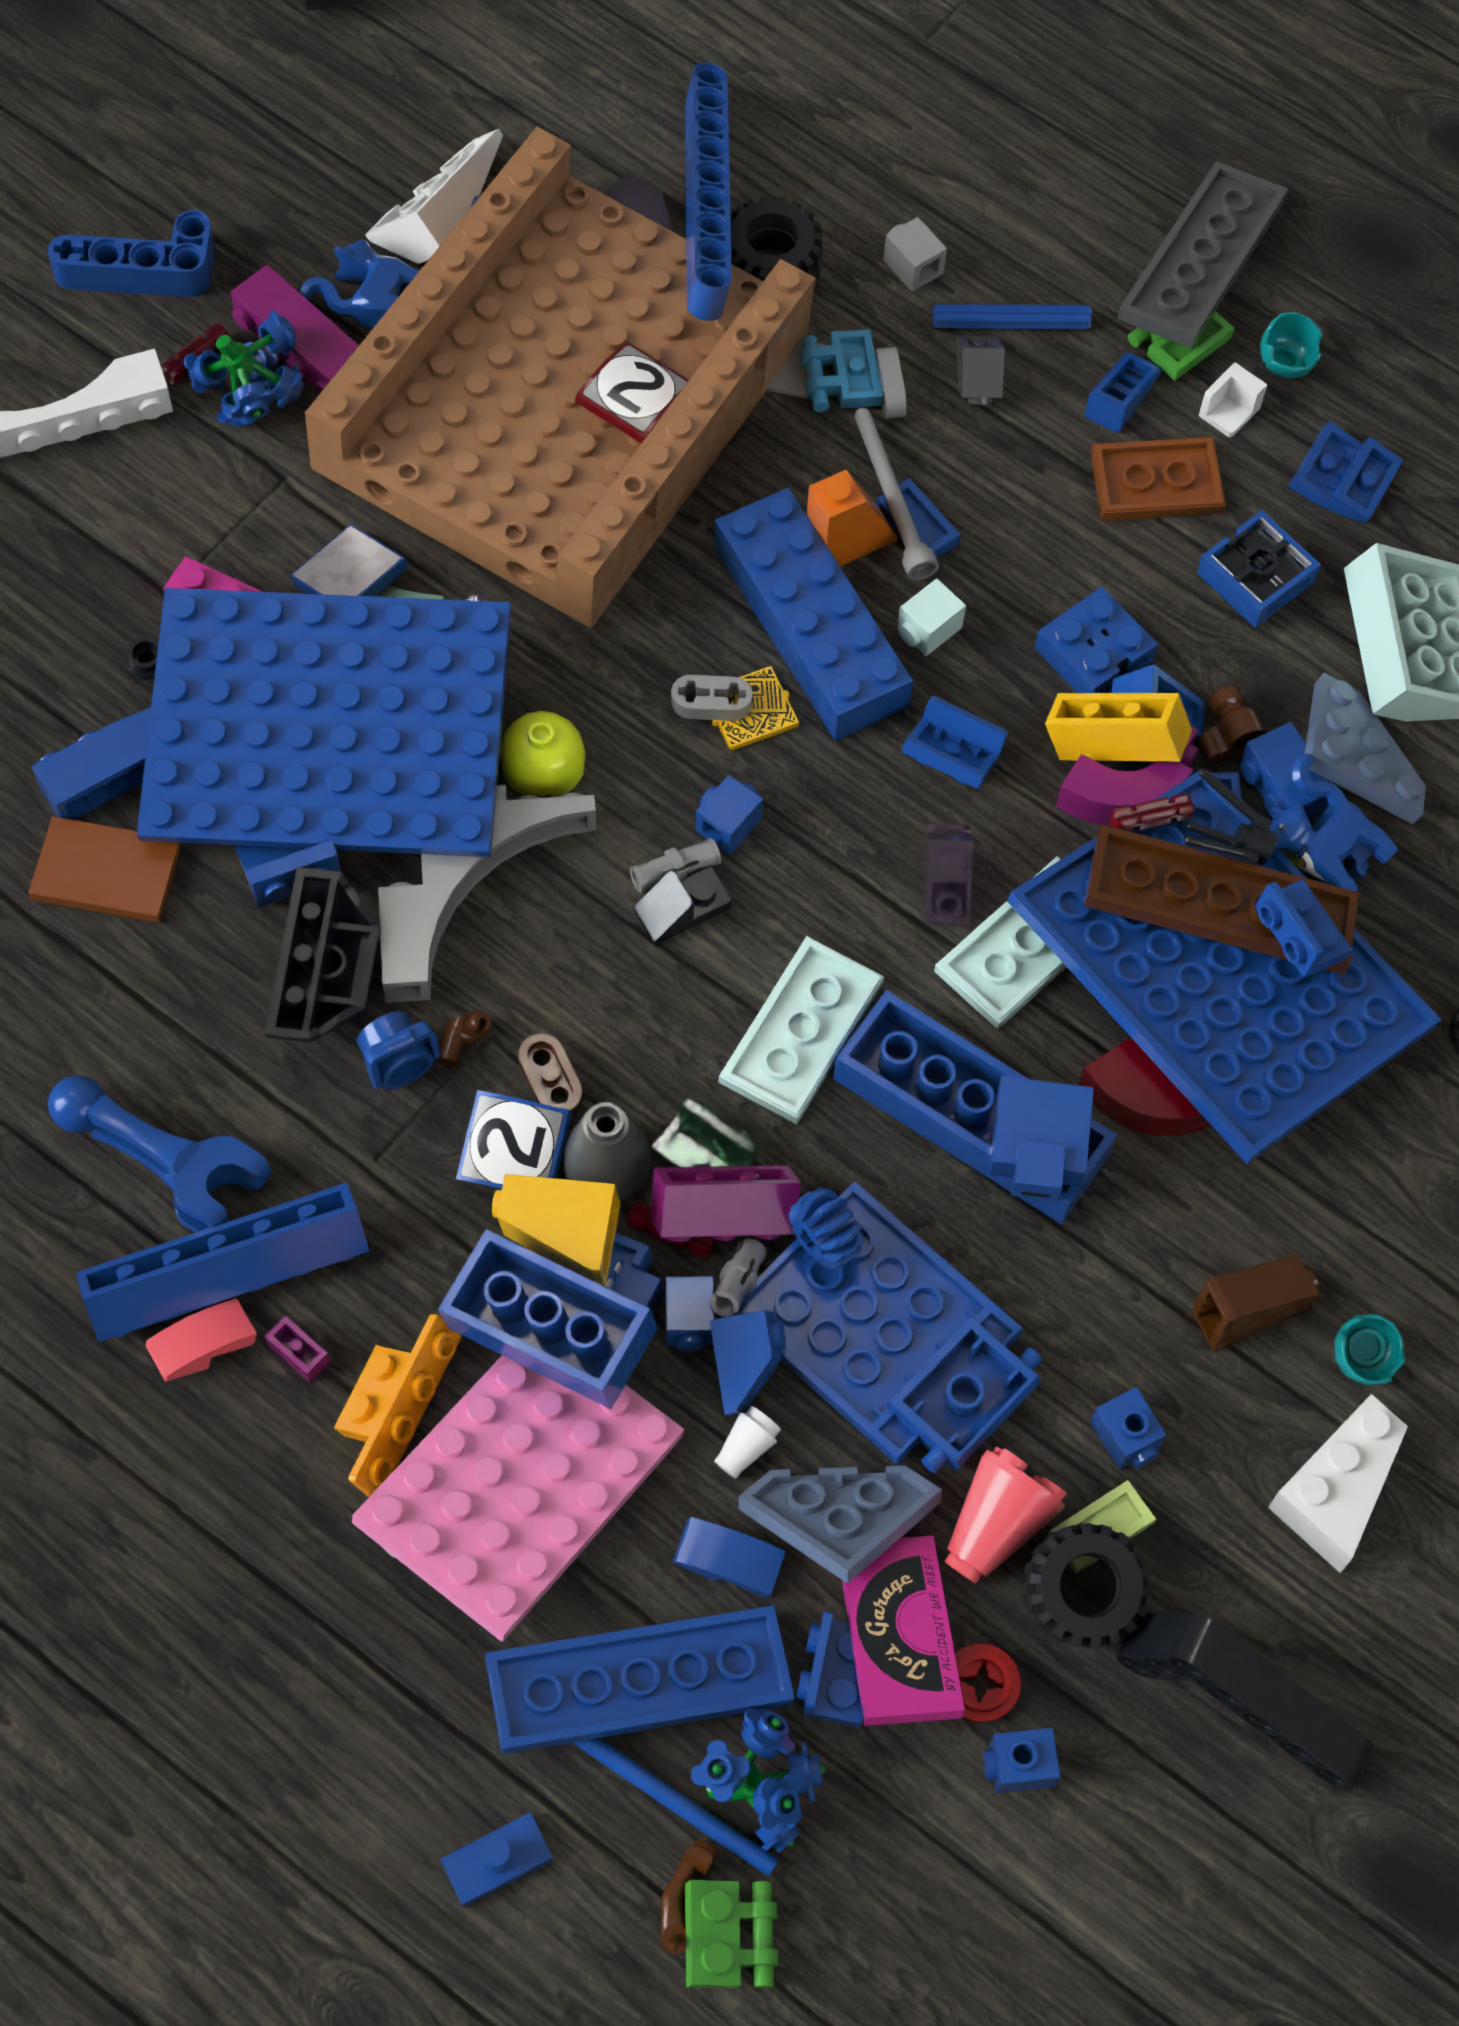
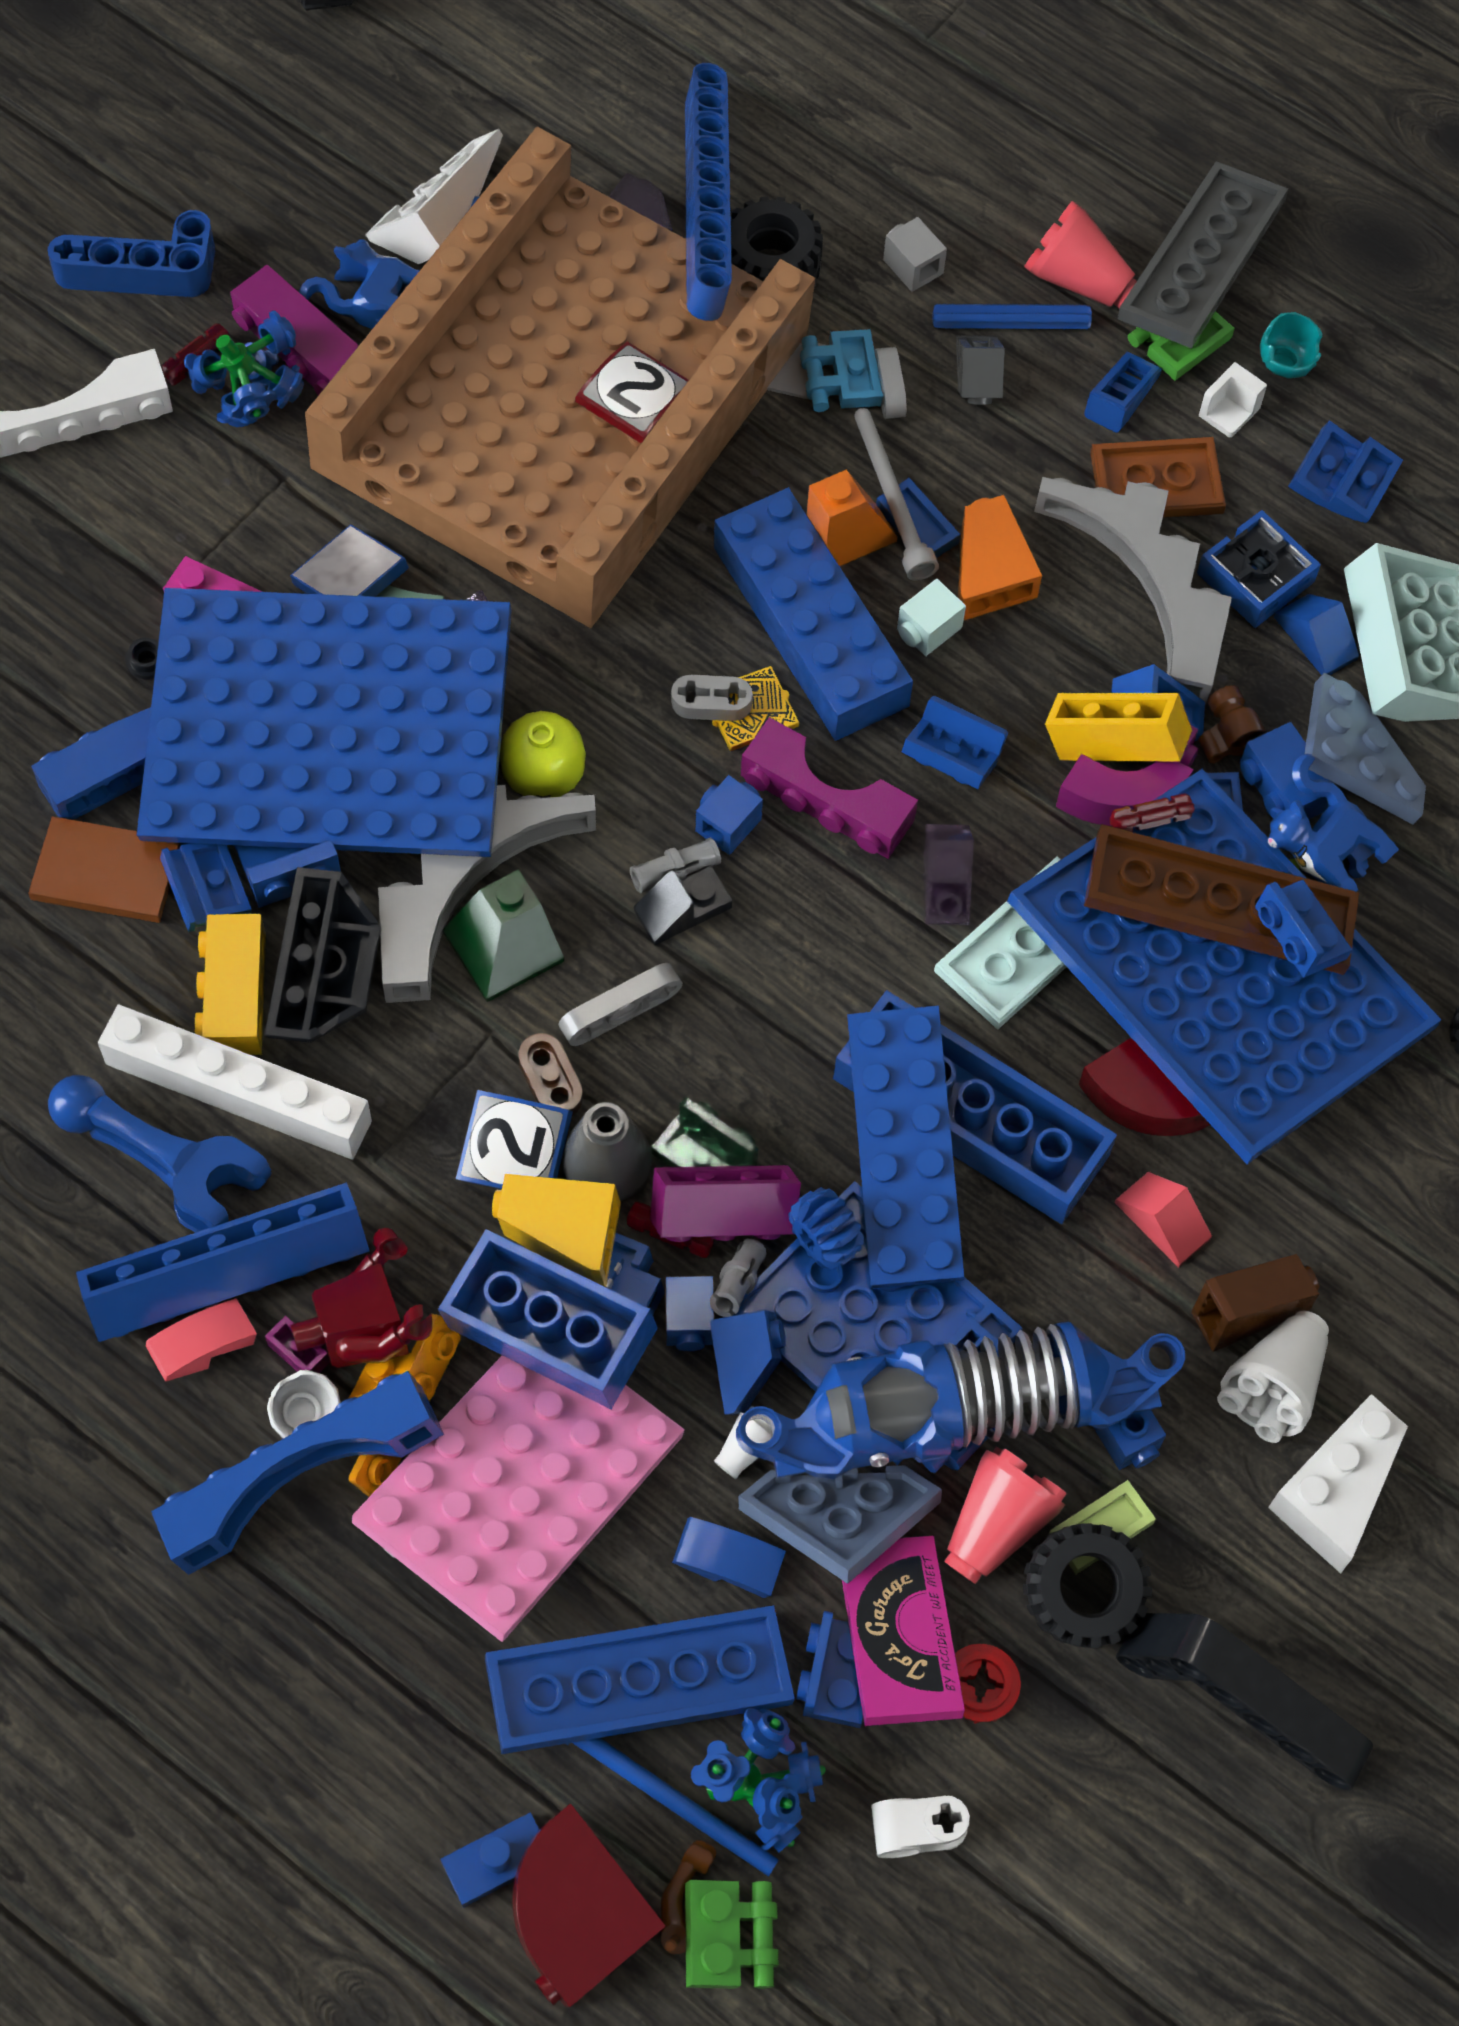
blue piece [356,1011,441,1090] -> none
reddish brown arm [435,1011,492,1067] -> none
light aqua tile [718,936,884,1124] -> none
blue brick [983,1728,1060,1794] -> none
blue piece [989,1076,1094,1202] -> none
blue piece [1035,587,1158,693] -> none
black plant [1184,769,1277,866] -> none
teal hair [1334,1314,1405,1385] -> none
none -> white brick [98,1004,372,1160]
none -> blue arch [151,1371,444,1575]
none -> blue plate [160,843,252,932]
none -> yellow brick [195,914,266,1055]
none -> white hair [267,1370,341,1439]
none -> dark red torso [290,1228,433,1368]
none -> slope [443,869,564,1002]
none -> dark red brick [512,1803,665,2008]
none -> light grey beam [558,963,683,1046]
none -> piece [736,1321,1185,1479]
none -> magenta arch [741,717,918,859]
none -> blue plate [847,1006,965,1289]
none -> white piece [871,1795,970,1858]
none -> orange slope [958,495,1042,620]
none -> coral cone [1024,201,1137,309]
none -> light grey arch [1034,477,1232,705]
none -> coral slope [1114,1172,1212,1268]
none -> white cone [1217,1311,1329,1443]
none -> blue slope [1274,594,1359,675]

